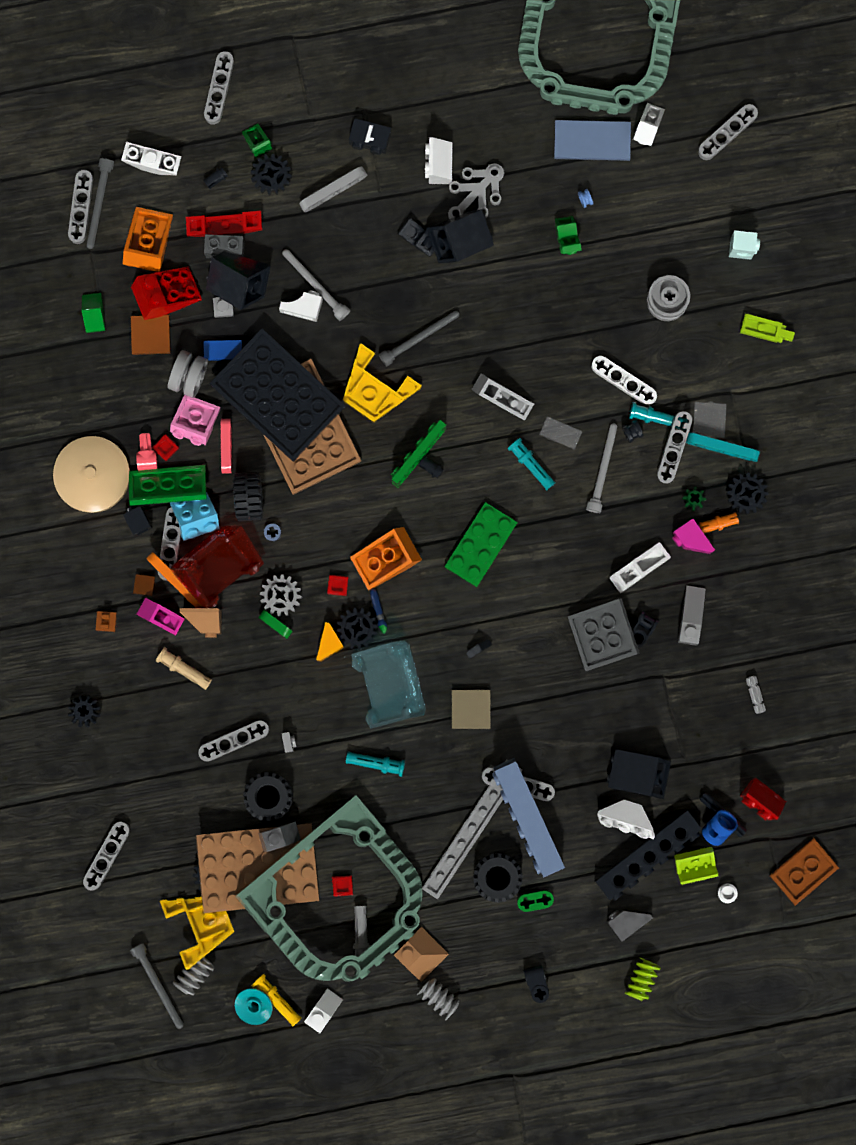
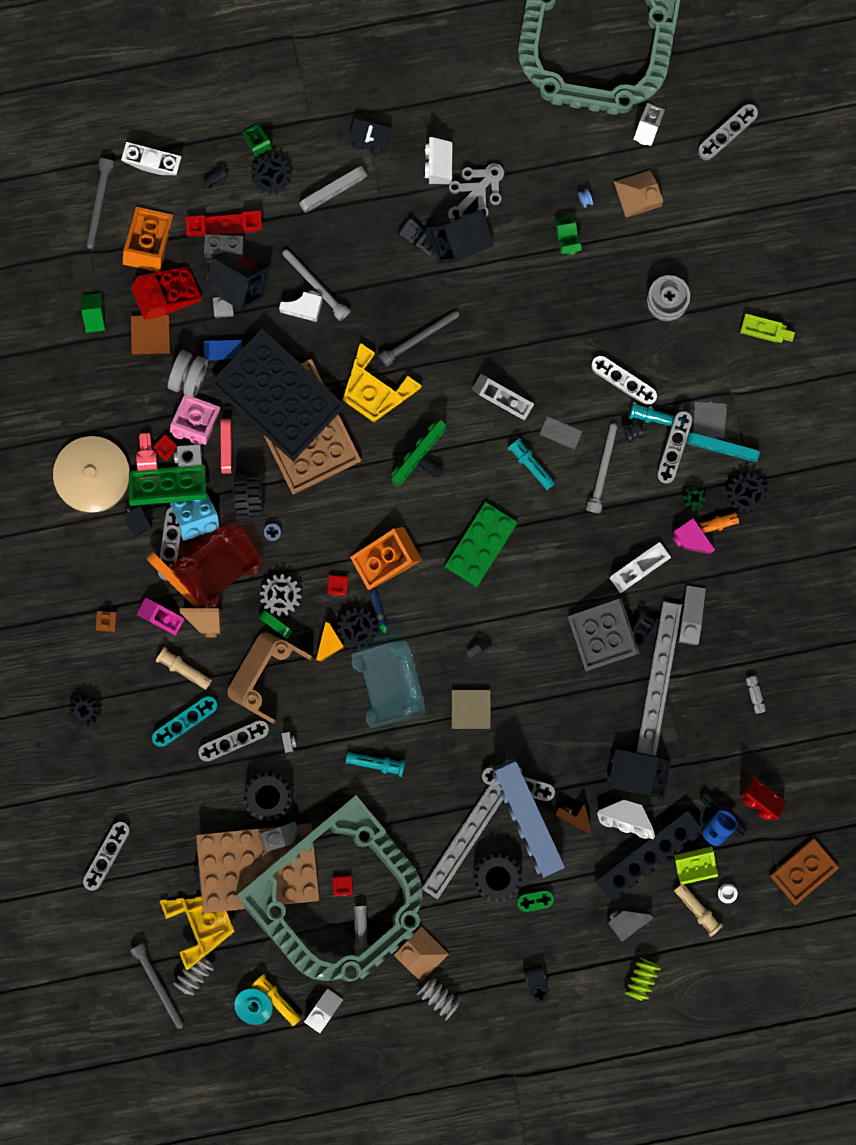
light grey beam [68,170,93,244] -> none
reddish brown tile [133,574,155,596] -> none
light grey beam [204,51,234,124] -> none
sand blue tile [554,120,631,161] -> none
light aqua brick [729,231,760,259] -> none
none -> teal beam [152,697,218,747]
none -> light grey brick [174,445,203,467]
none -> medium nougat windscreen [228,632,313,724]
none -> reddish brown slope [555,804,591,834]
none -> medium nougat slope [614,170,663,218]
none -> light grey tile [636,601,682,756]
none -> tan pin [674,884,723,937]

